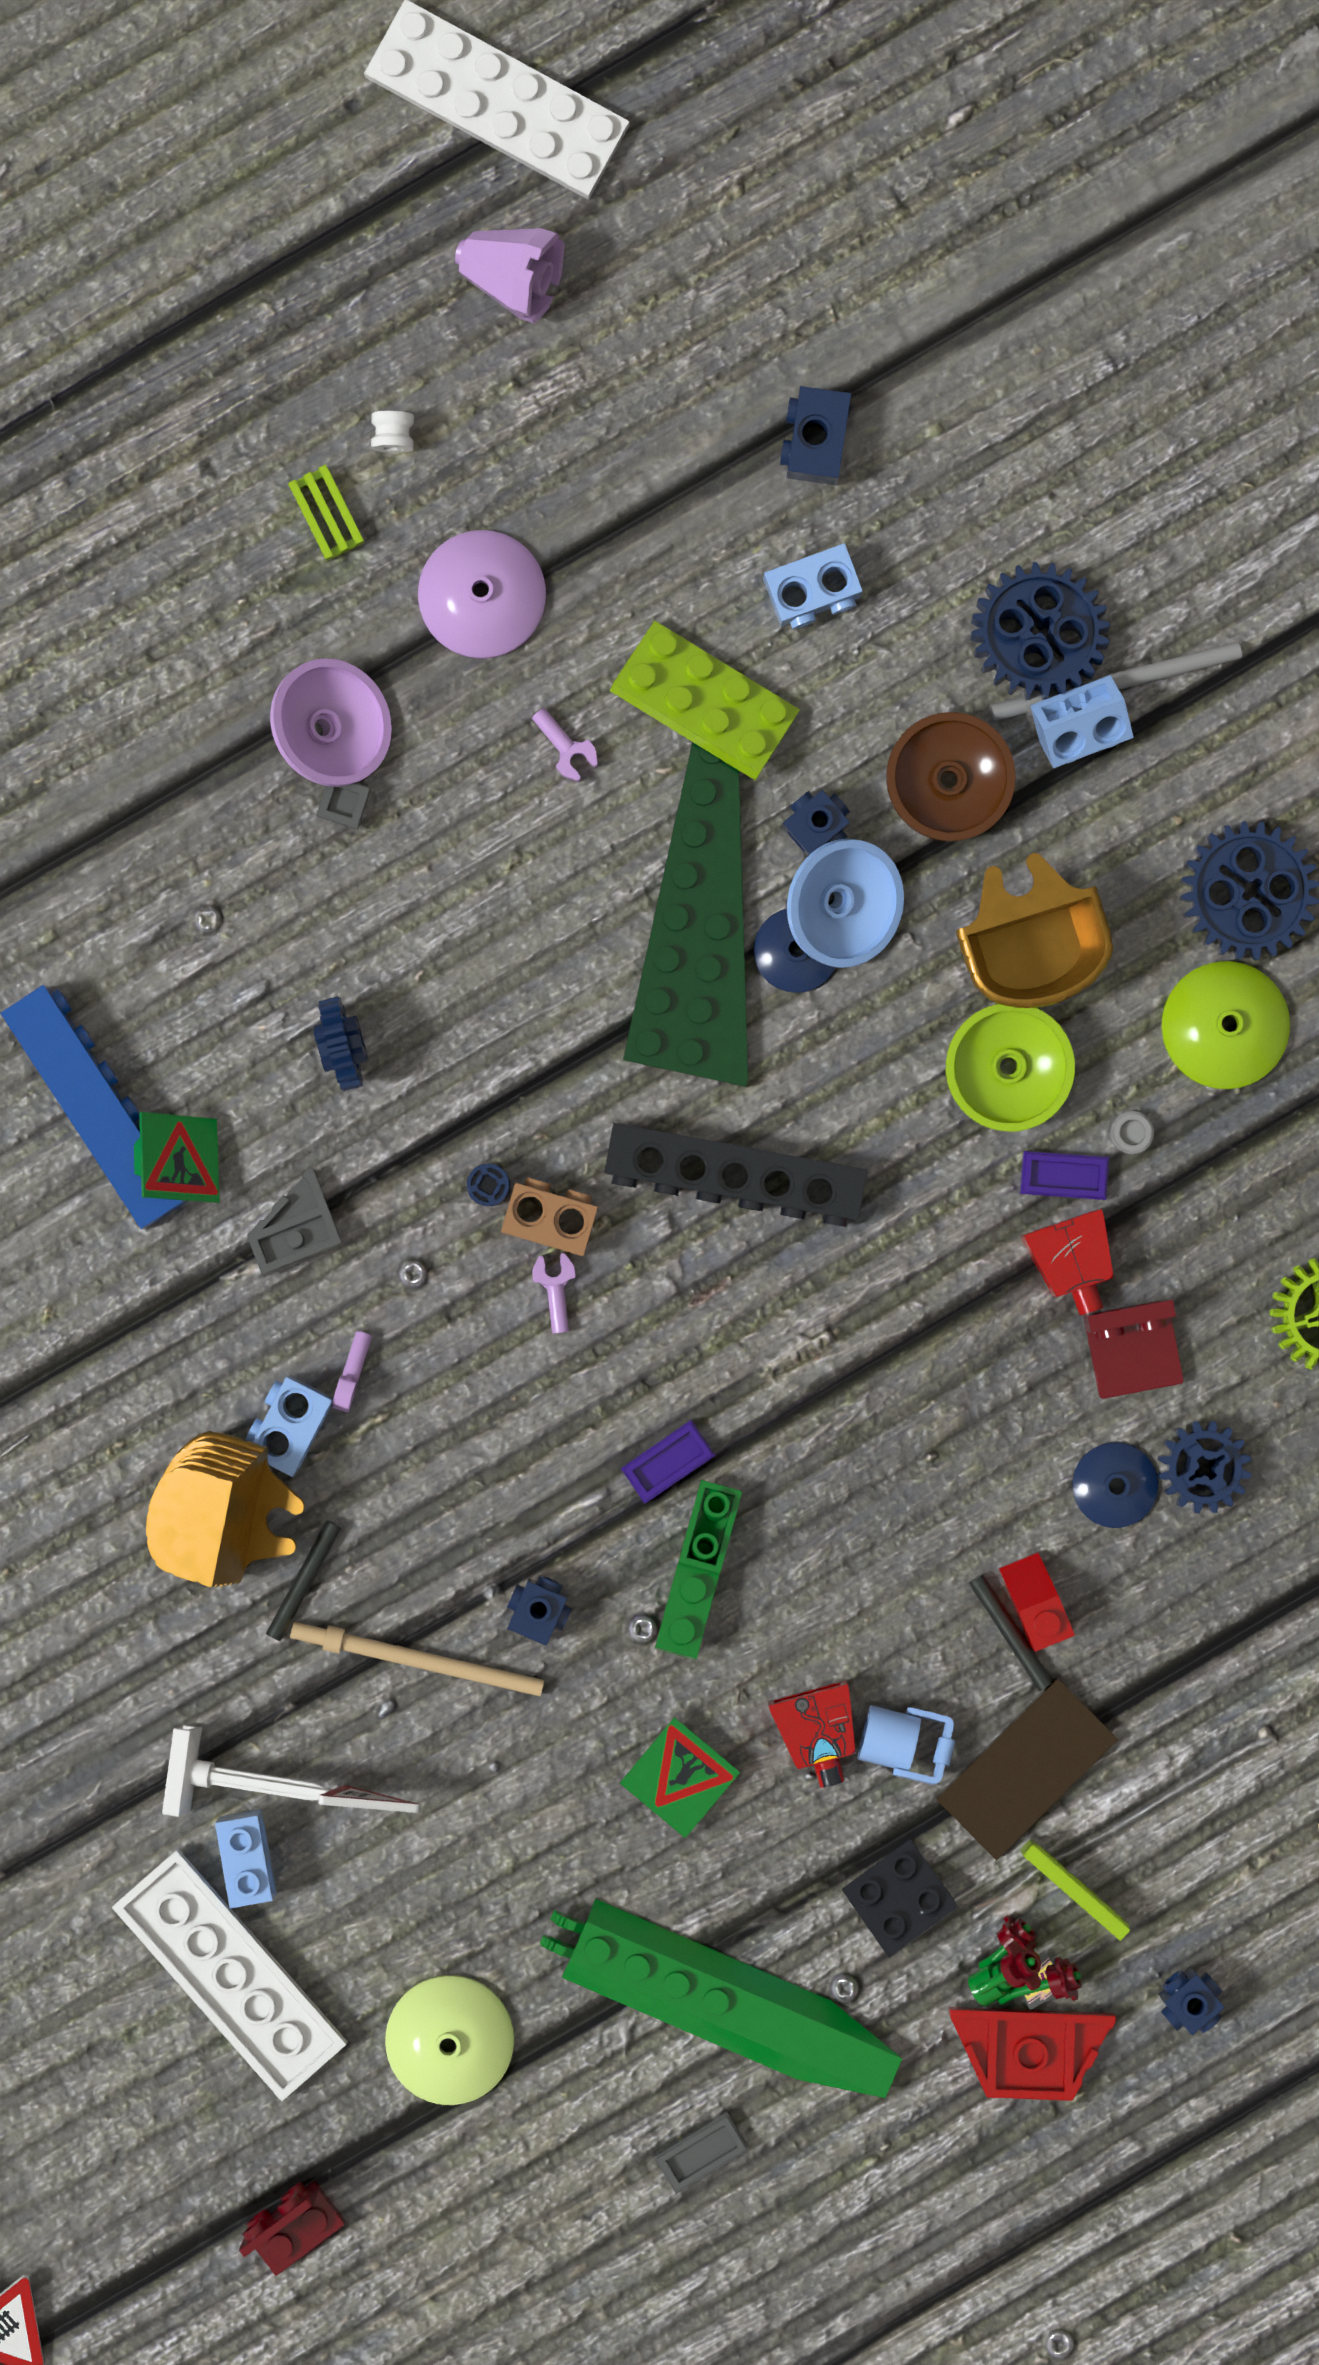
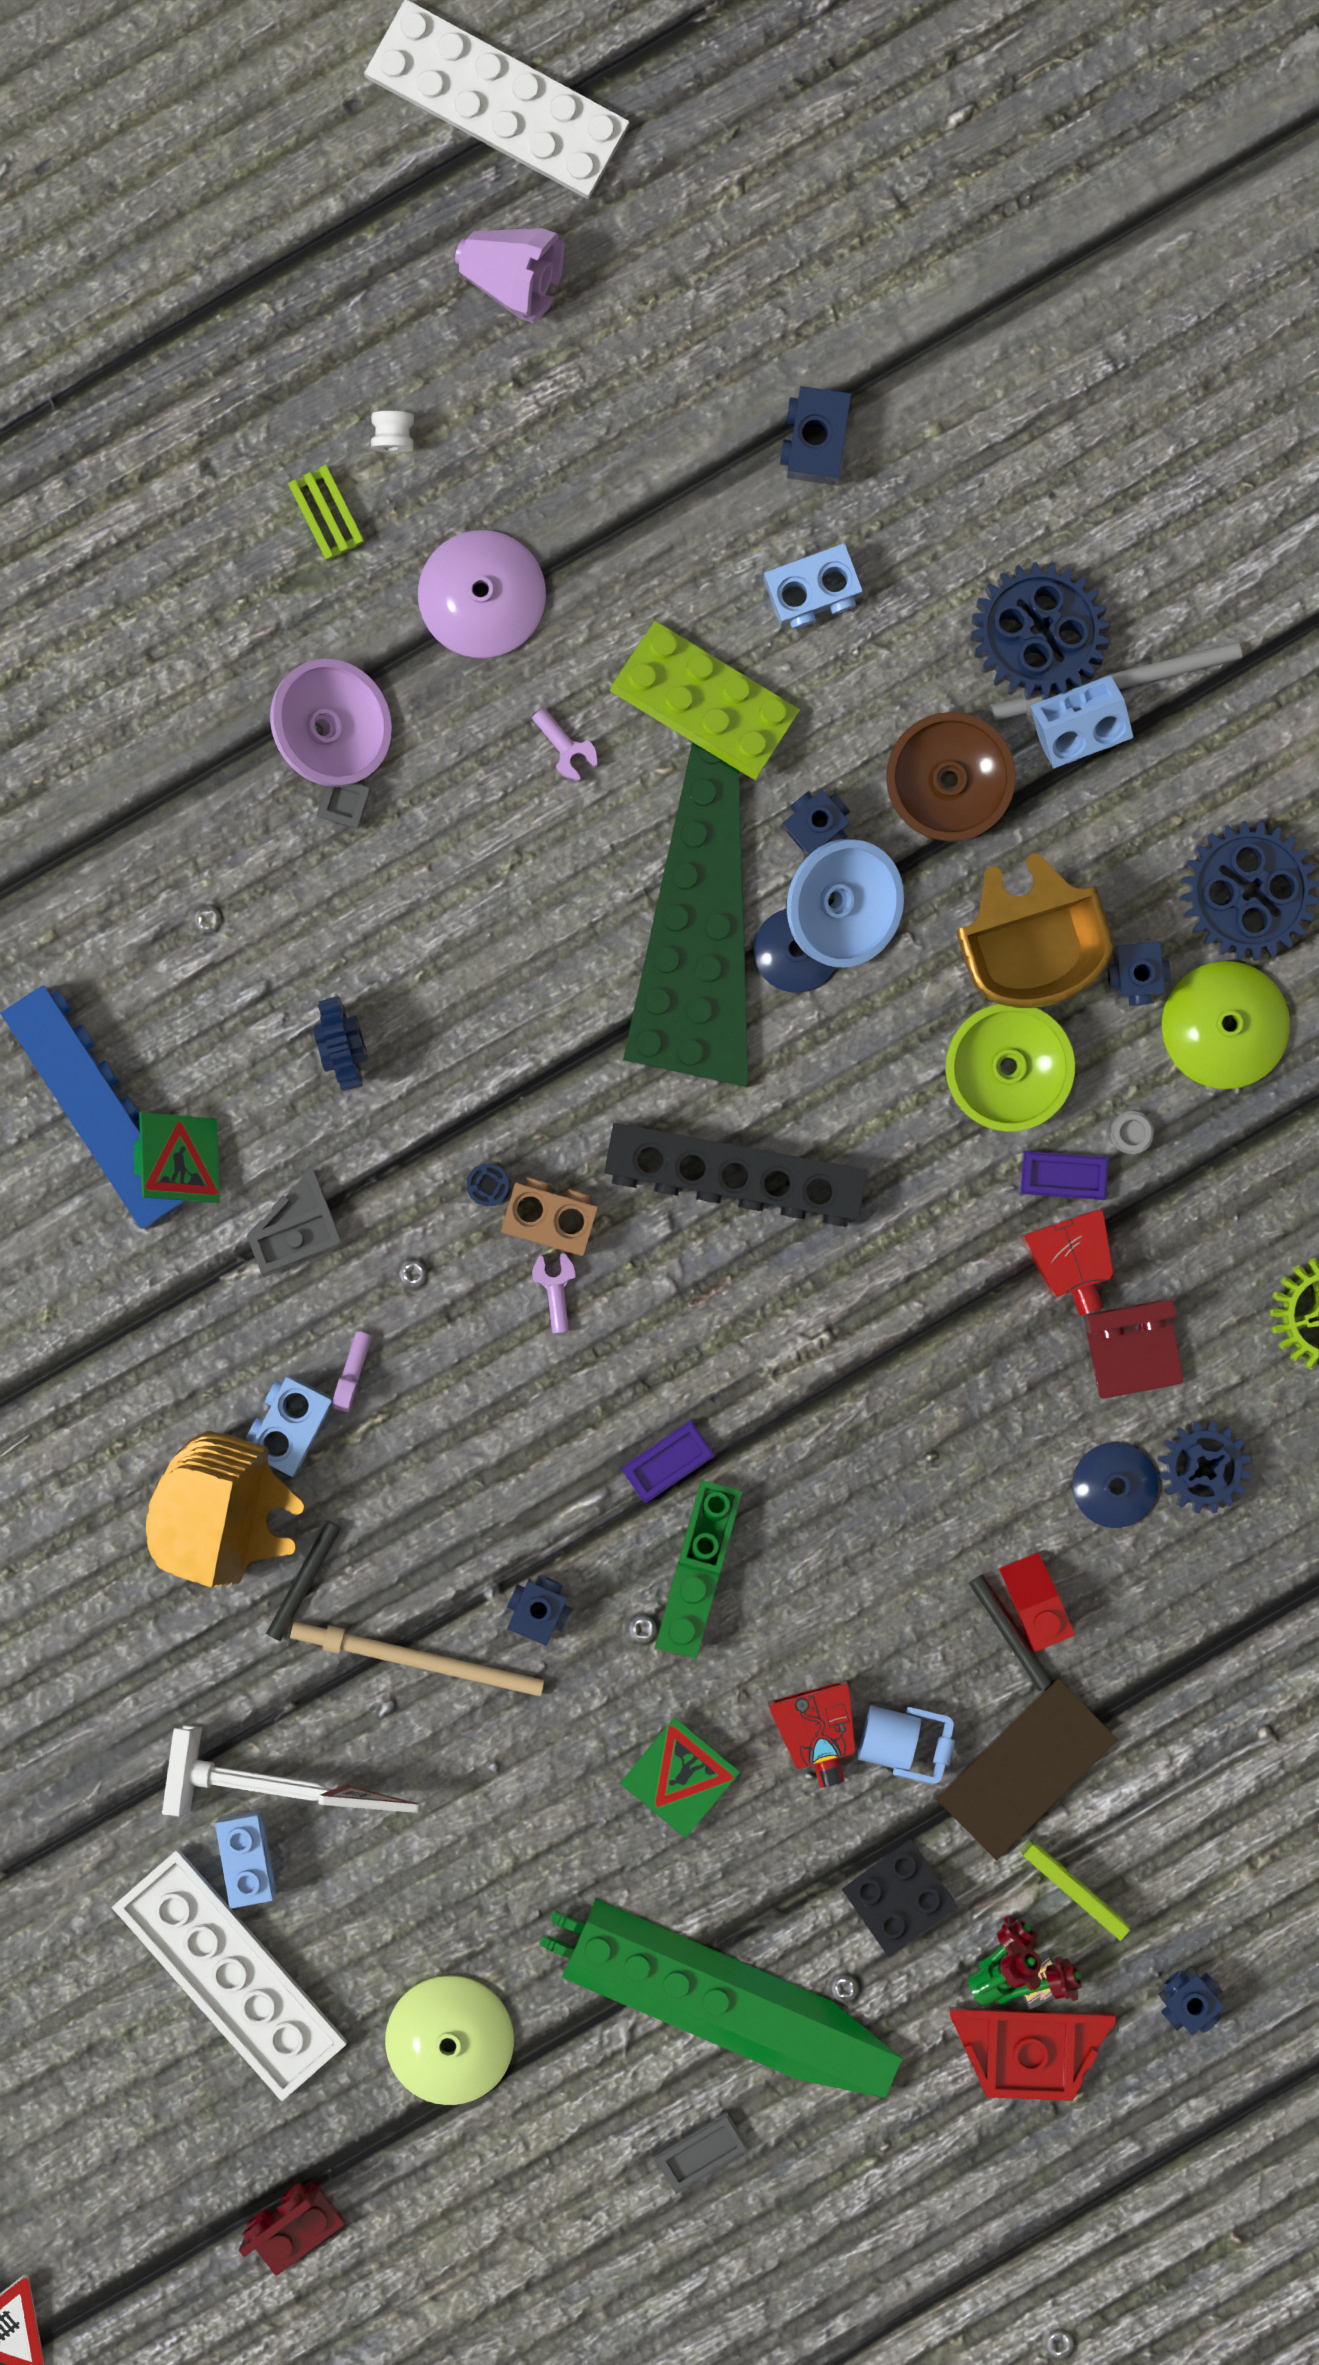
none -> dark blue brick [1107,941,1171,1006]

